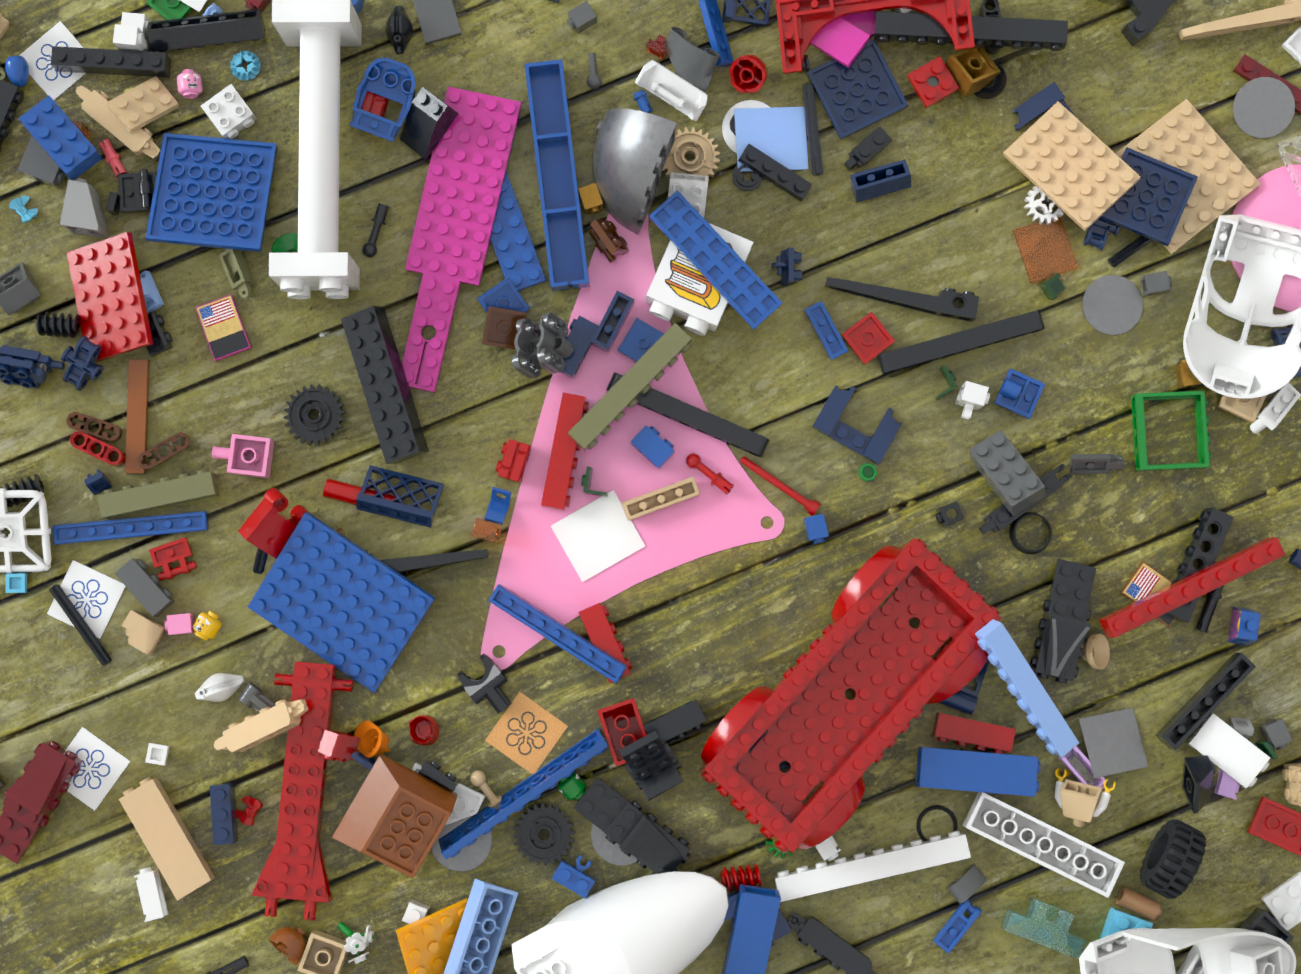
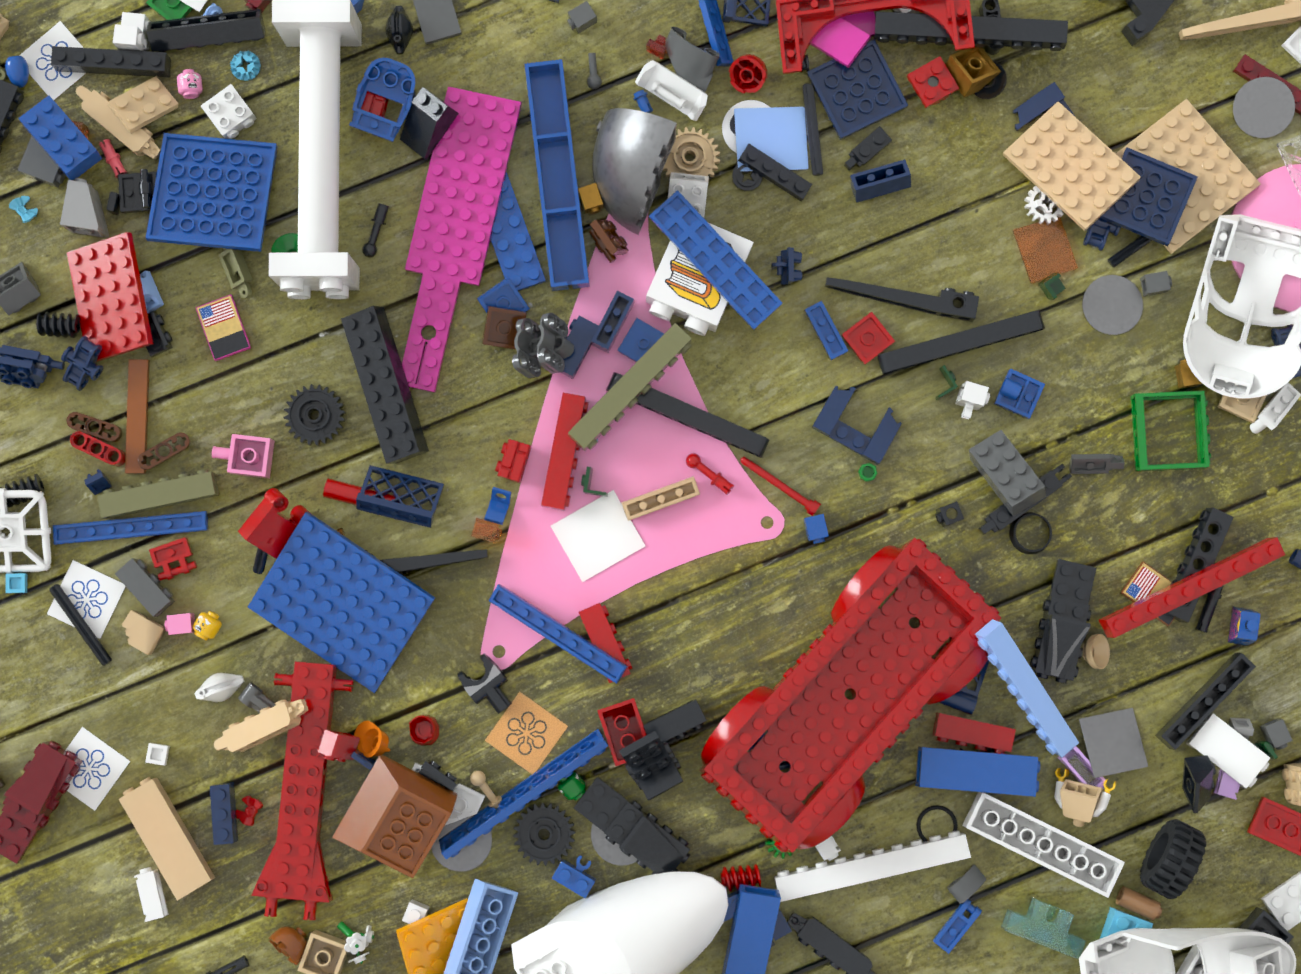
blue brick [631,425,674,469] -> none

